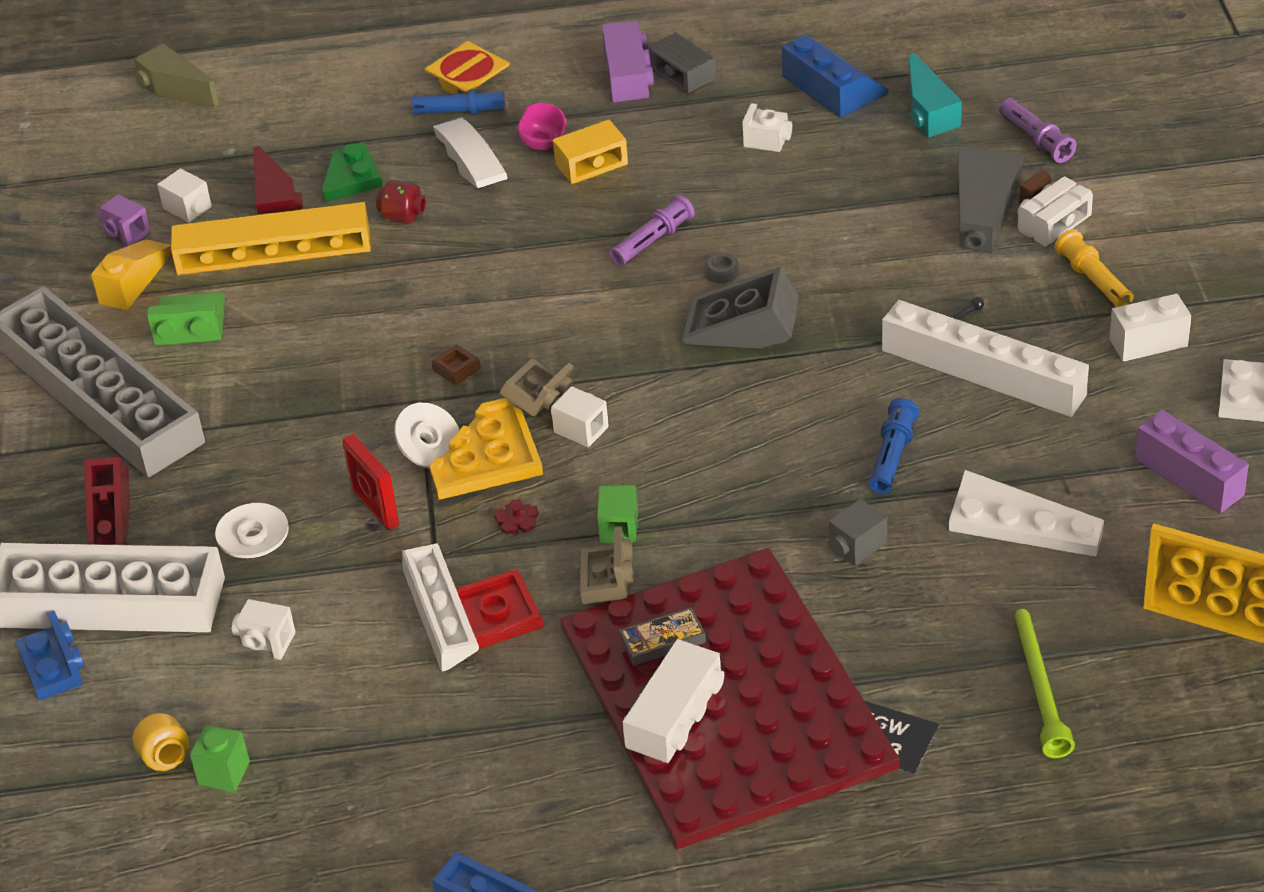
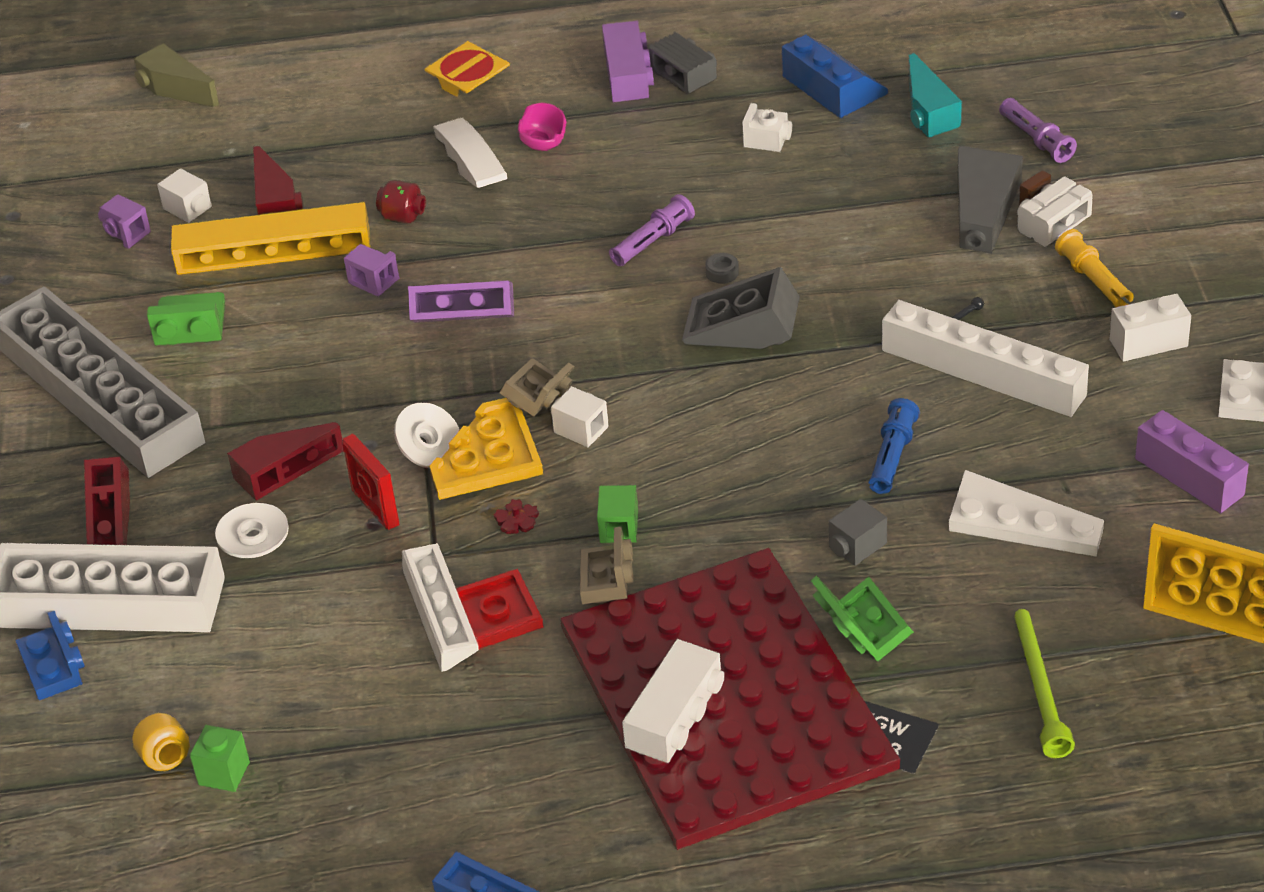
yellow slope [91,239,172,311] -> none
white brick [232,599,296,660] -> none
green wing [322,142,383,202] -> none
blue pin [411,90,505,115] -> none
reddish brown tile [431,344,481,385] -> none
yellow brick [553,120,628,185] -> none
tile [619,607,706,666] -> none
none -> dark red slope [227,422,344,501]
none -> medium lavender brick [344,244,399,297]
none -> medium lavender brick [408,281,514,323]
none -> bright green bracket [810,575,914,661]

